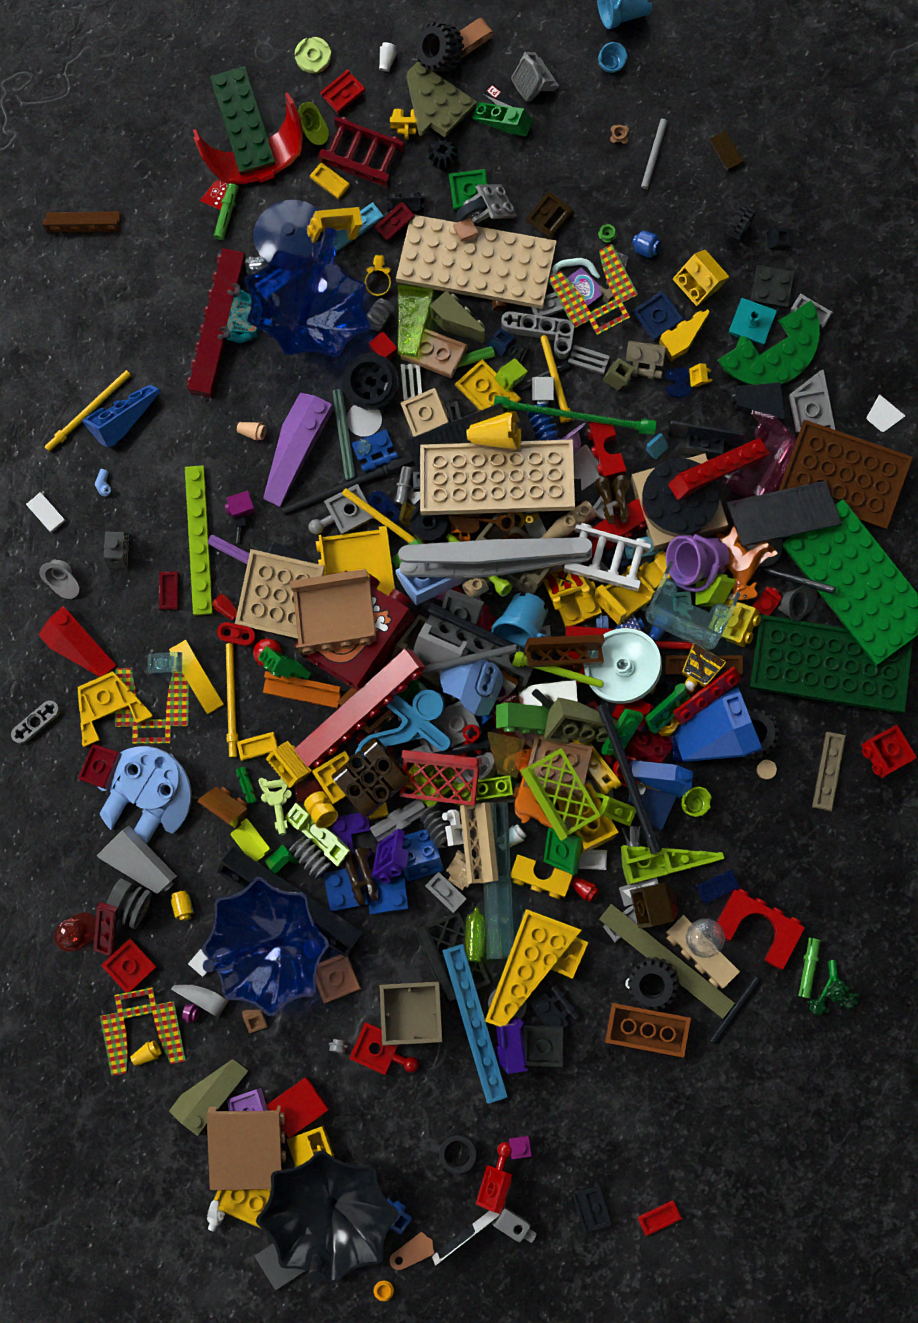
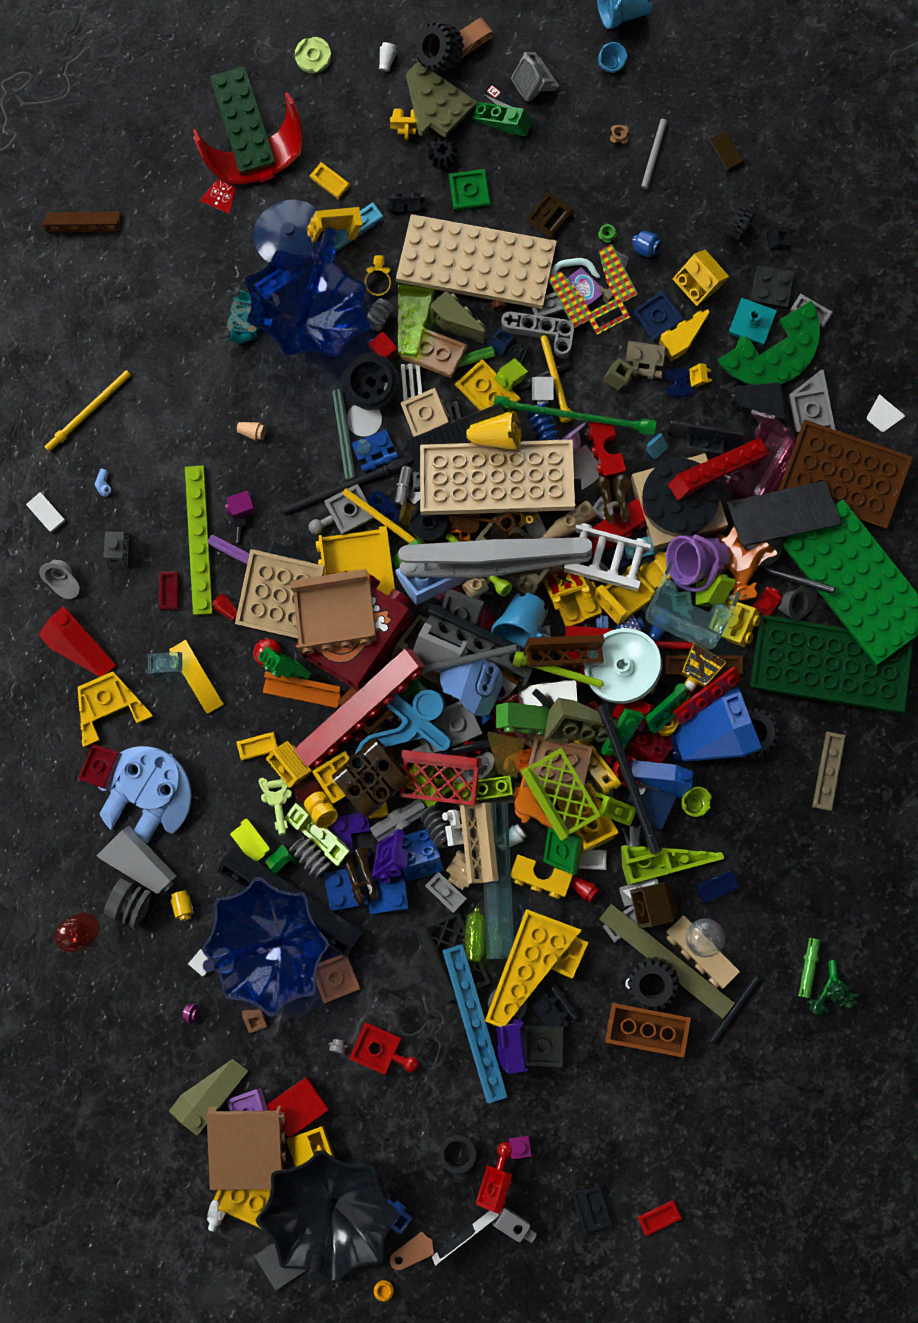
light grey beam [11,701,60,744] -> none
blue wedge [82,385,160,448] -> none
dark red tile [93,902,118,956] -> none
piece [100,987,186,1076] -> none
red plate [101,939,157,993] -> none
piece [115,667,189,744] -> none
yellow cone [130,1040,161,1066] -> none
light grey piece [171,985,228,1017] -> none
dark red brick [186,248,246,398] -> none
dark orange slope [197,787,250,829] -> none
bright green pin [213,183,239,240] -> none
red plate [217,622,256,646] -> none
yellow bar [226,643,238,758] -> none
green axle [236,767,257,804] -> none
clear tile [245,256,266,278] -> none
medium lavender wedge [263,393,333,507] -> none
lime piece [298,102,329,145] -> none
dark red fence [318,116,404,188] -> none
red plate [320,70,365,114] -> none
dark red plate [375,202,415,242] -> none
dark tan container [379,982,443,1046] -> none
nougat tile [453,218,478,242] -> none
light grey plate [456,184,517,223] -> none
red bush [462,724,480,742] -> none
light grey tile [568,345,609,375] -> none
red arch [711,889,805,970] -> none
tan tile [757,760,777,780] -> none
red plate [862,725,917,778] -> none

